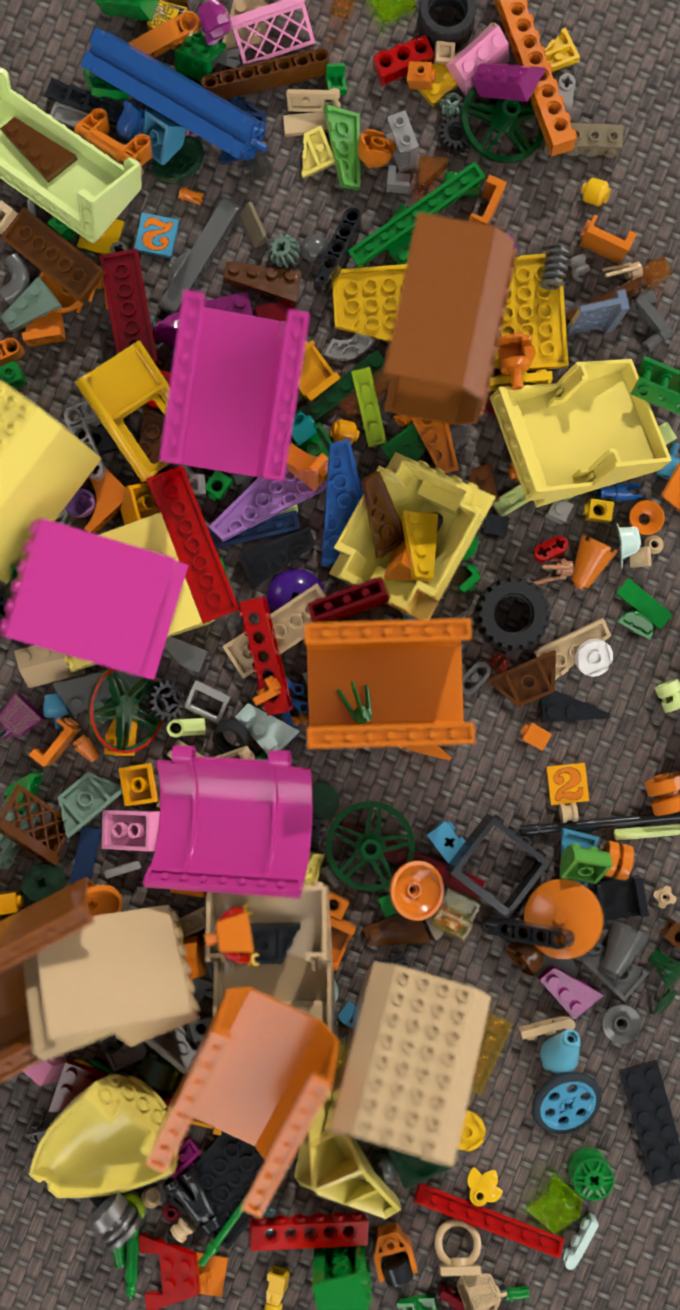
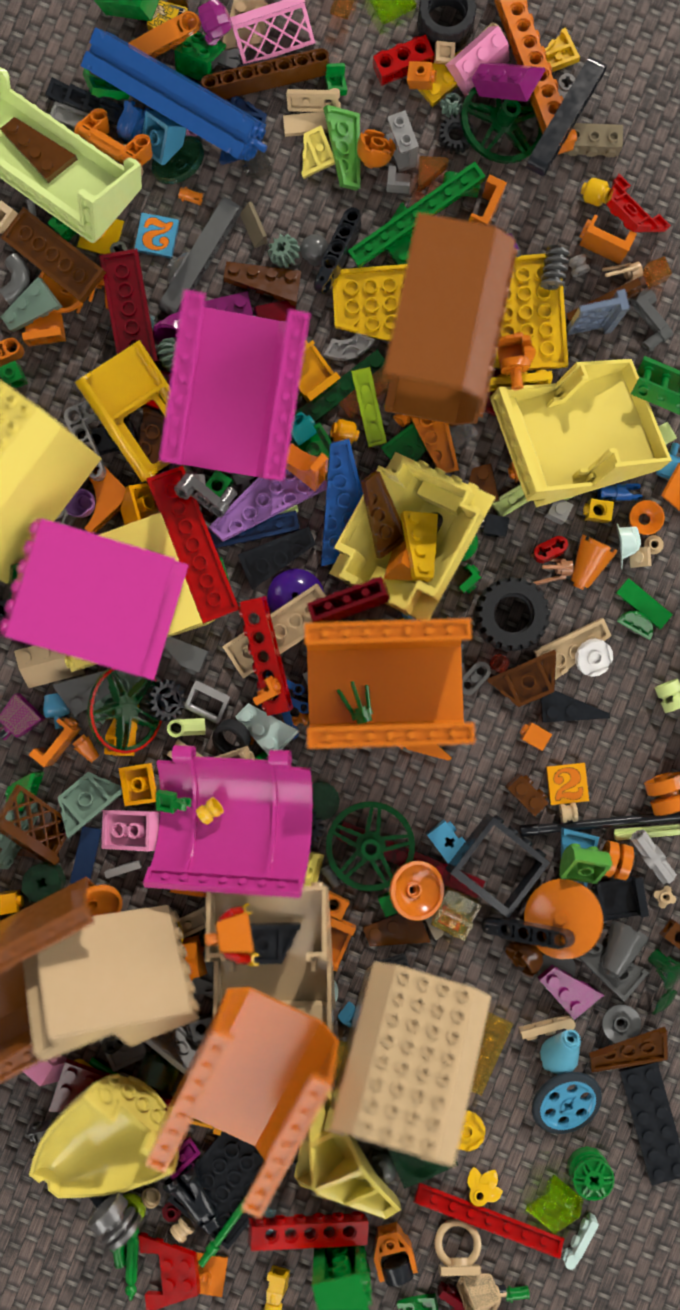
none -> green plate [156,790,191,814]
none -> sand green gear [157,337,177,371]
none -> dark grey beam [174,473,237,517]
none -> yellow wheel [196,797,224,825]
none -> reddish brown brick [505,774,548,816]
none -> black beam [526,56,607,177]
none -> reddish brown wing [589,1026,668,1073]
none -> red wing [606,174,671,232]
none -> light grey piece [630,829,677,884]

